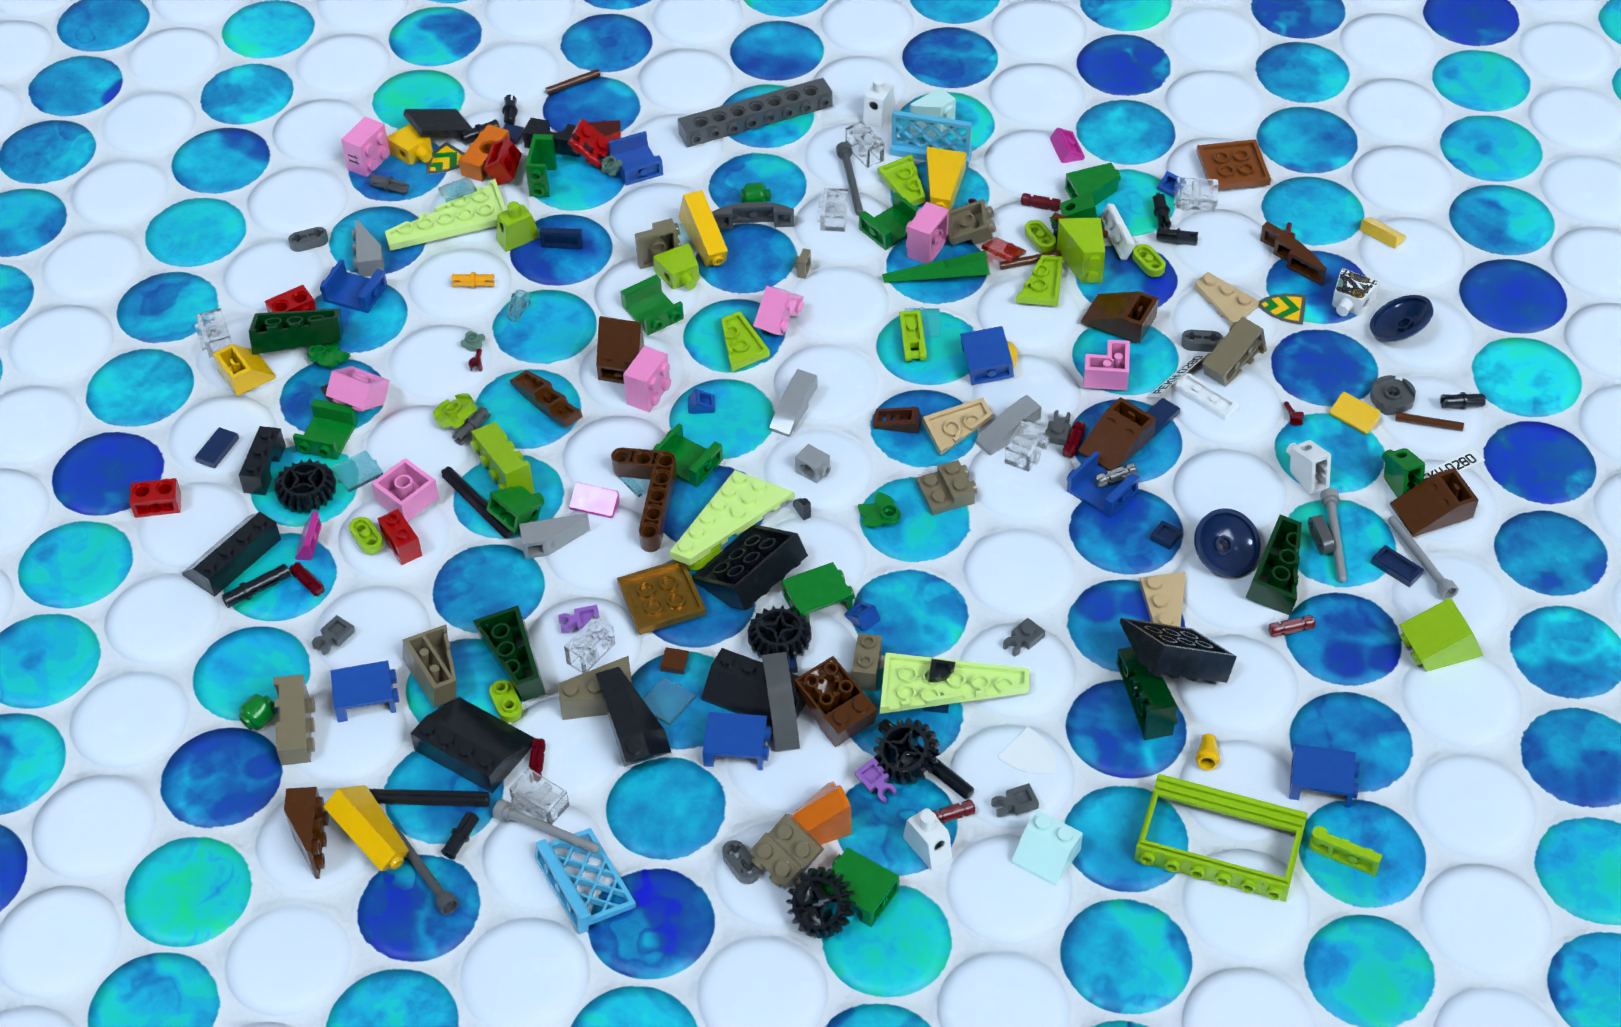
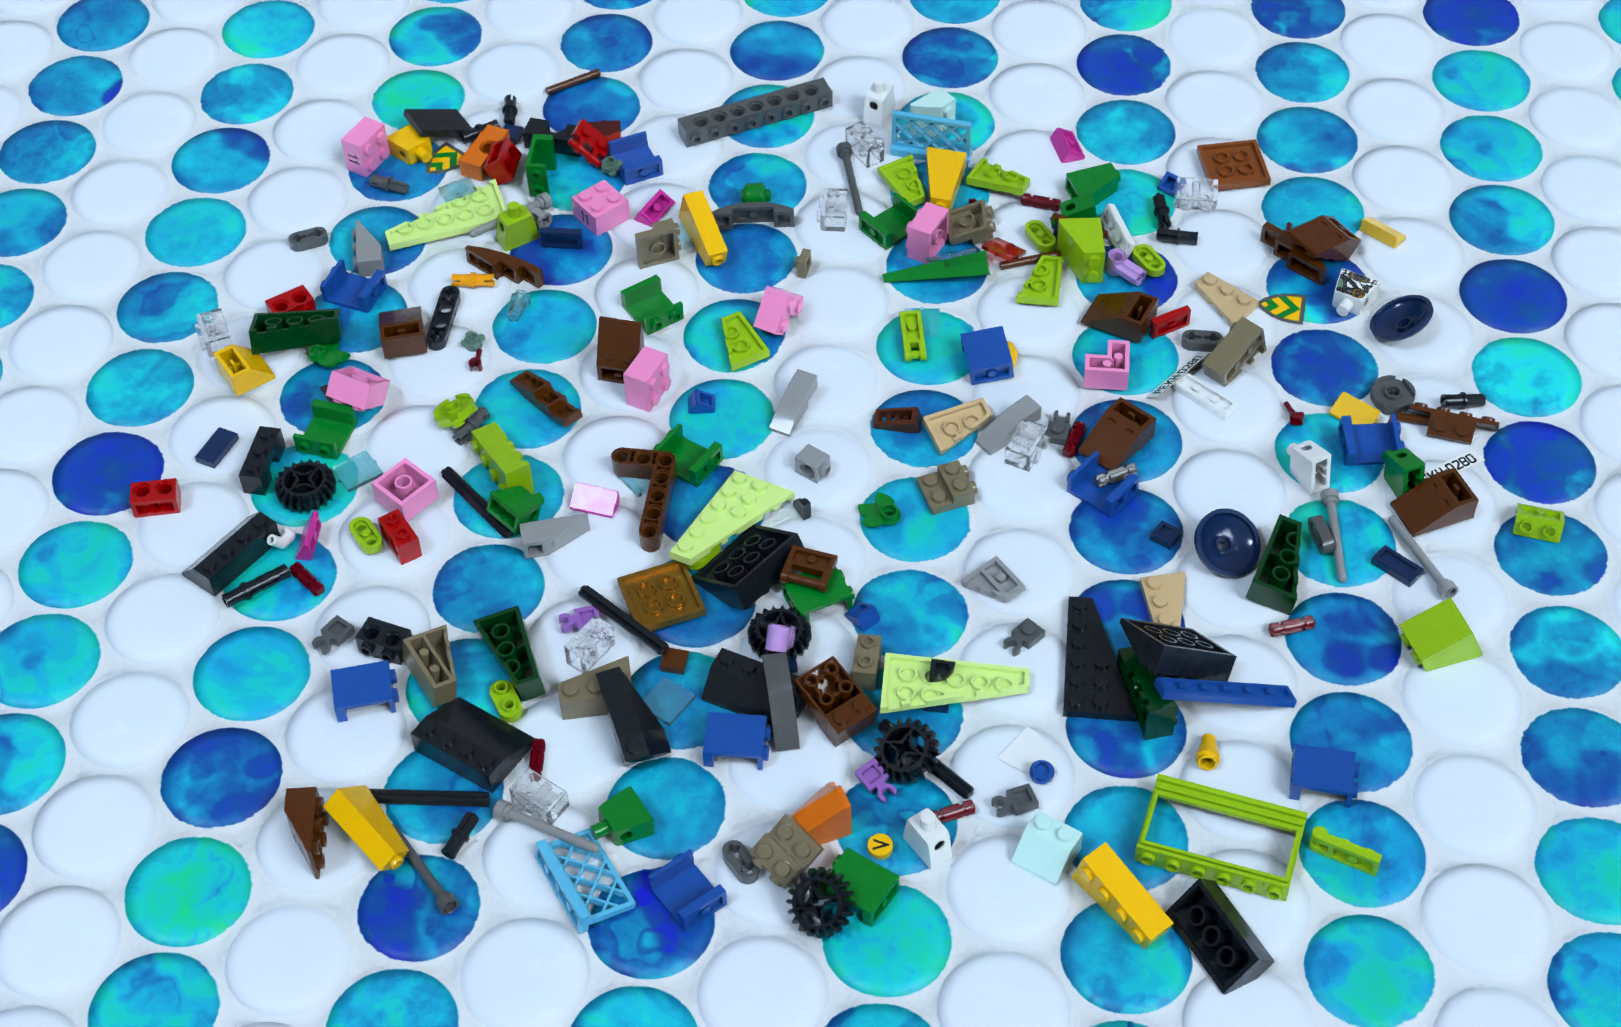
green head [238,694,275,730] -> none
dark tan wedge [273,674,315,766] -> none
lime torso [653,243,699,290] -> none
dark blue tile [1147,398,1180,436] -> none
none -> white arm [267,527,295,549]
none -> black brick [355,617,412,665]
none -> reddish brown slope [379,306,427,359]
none -> black beam [426,285,461,351]
none -> reddish brown slope [465,245,544,289]
none -> light grey piece [469,192,552,238]
none -> light grey bush [528,204,553,229]
none -> bright pink brick [571,180,630,236]
none -> black axle [578,585,669,655]
none -> green torso [590,786,654,846]
none -> dark pink slope [634,189,675,227]
none -> blue panel [648,849,727,932]
none -> lavender piece [765,623,796,652]
none -> reddish brown plate [780,545,838,593]
none -> yellow tile [868,833,893,860]
none -> clear light blue piece [926,247,976,262]
none -> light grey wing [961,555,1025,603]
none -> lime wing [966,157,1030,196]
none -> blue plate [1029,760,1054,785]
none -> black wing [1063,596,1137,722]
none -> yellow wedge [1072,842,1174,949]
none -> lavender piece [1105,248,1147,286]
none -> red tile [1149,305,1191,339]
none -> blue tile [1154,677,1297,708]
none -> black slope [1165,878,1275,995]
none -> reddish brown slope [1287,215,1362,261]
none -> blue panel [1338,413,1405,466]
none -> reddish brown bracket [1408,402,1500,445]
none -> lime bracket [1513,503,1565,543]

